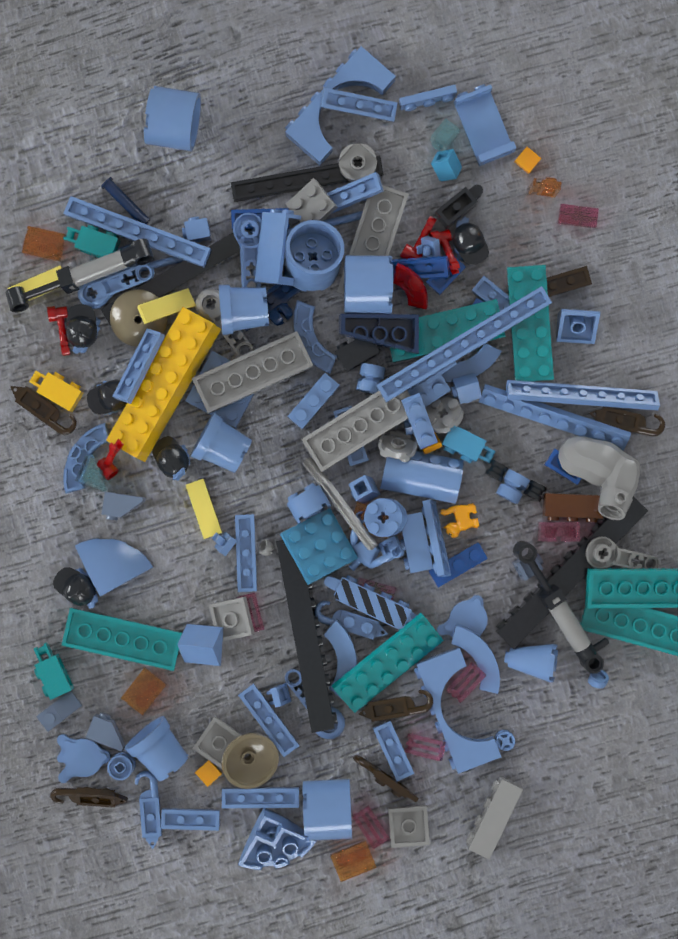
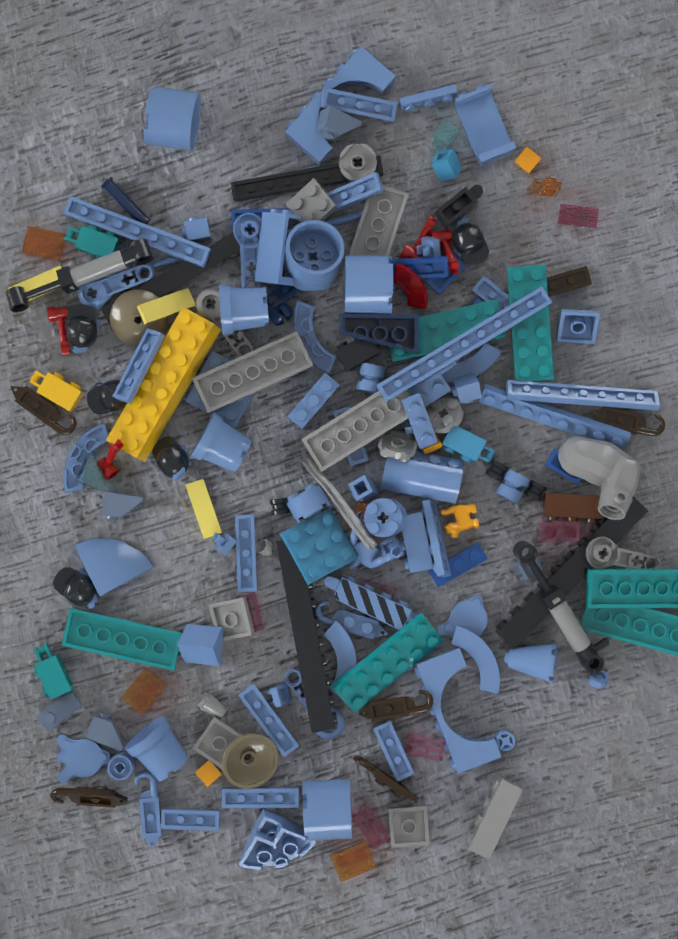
clear pink tile [446,662,486,703] -> none
none -> light grey cone [197,692,227,718]
none -> black wheel [269,498,290,515]
none -> sand blue slope [316,106,362,140]

